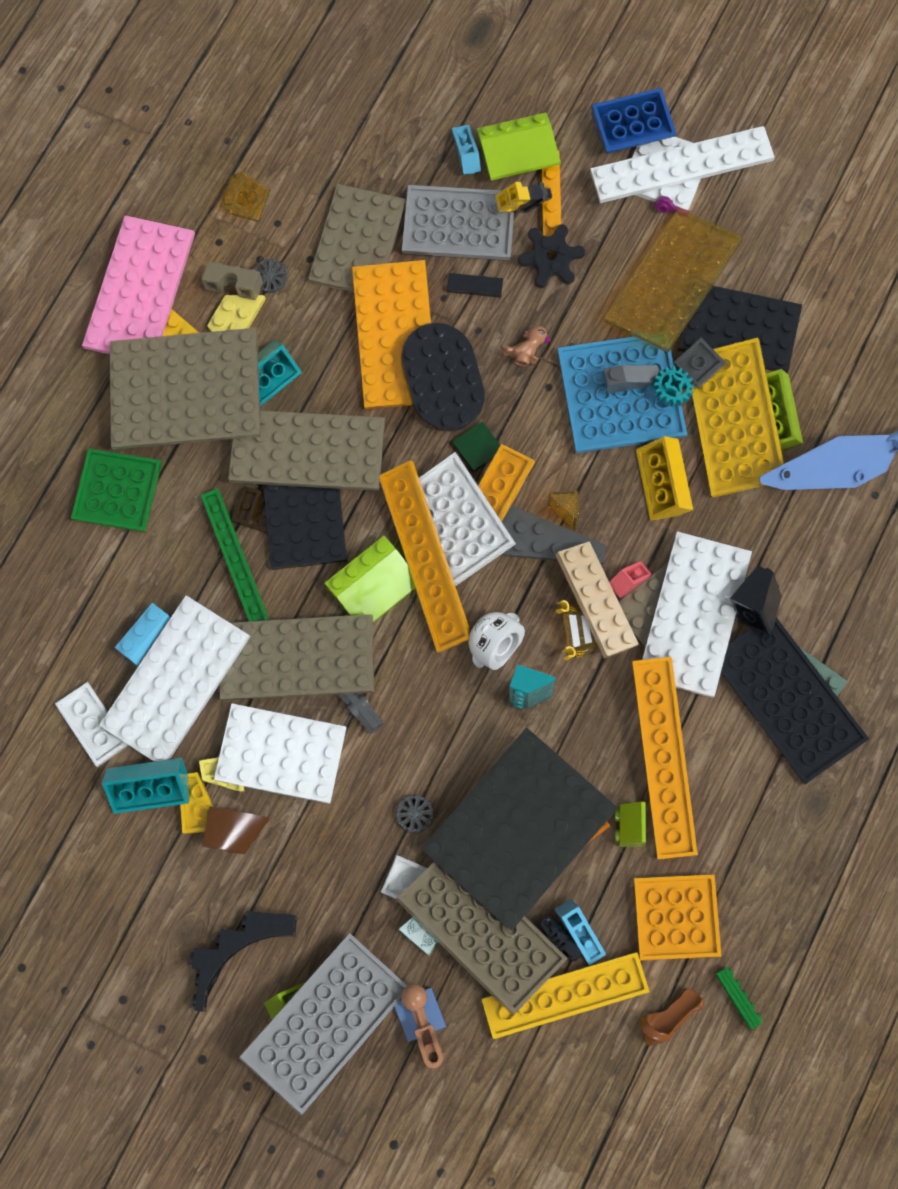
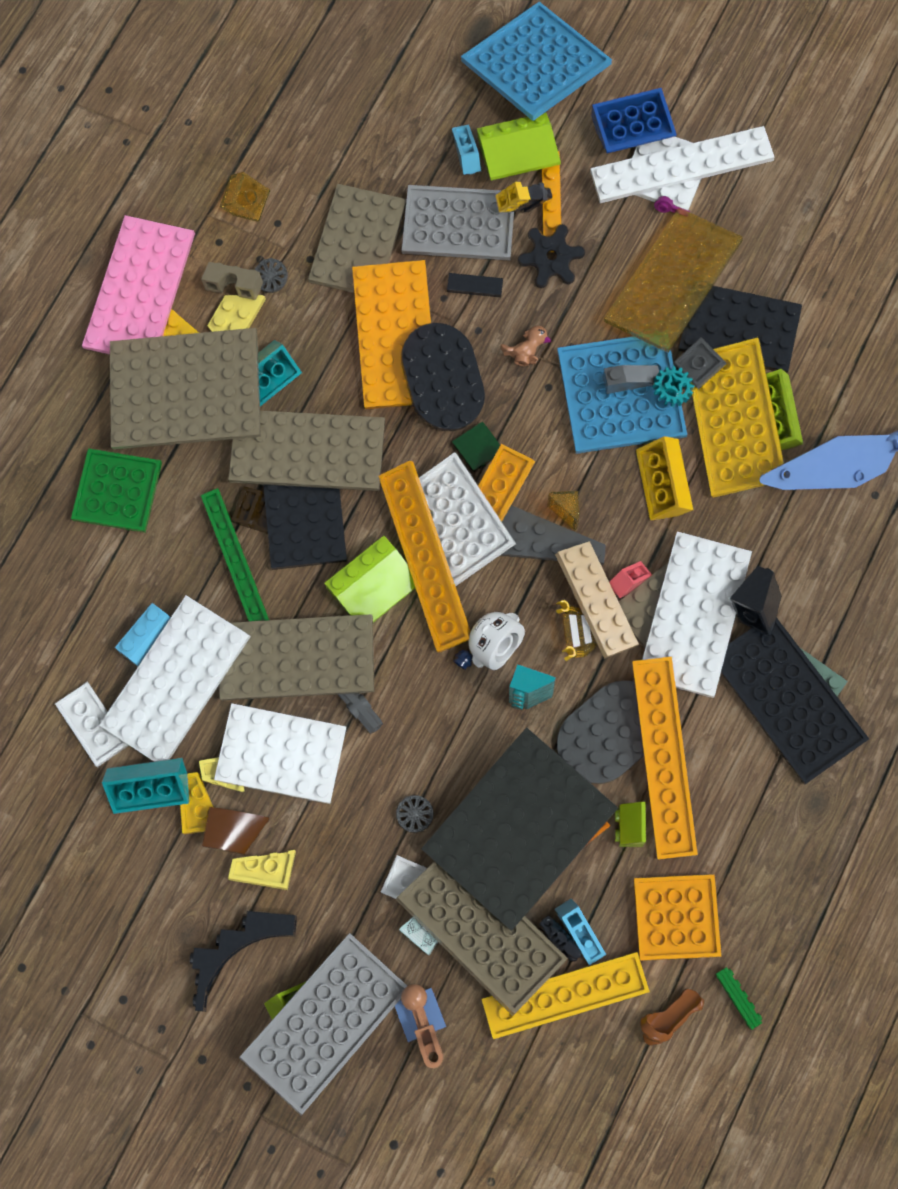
none -> light yellow wing [228,850,296,890]
none -> dark blue plate [453,650,473,670]
none -> dark azure plate [461,2,612,121]
none -> dark grey plate [557,681,644,784]

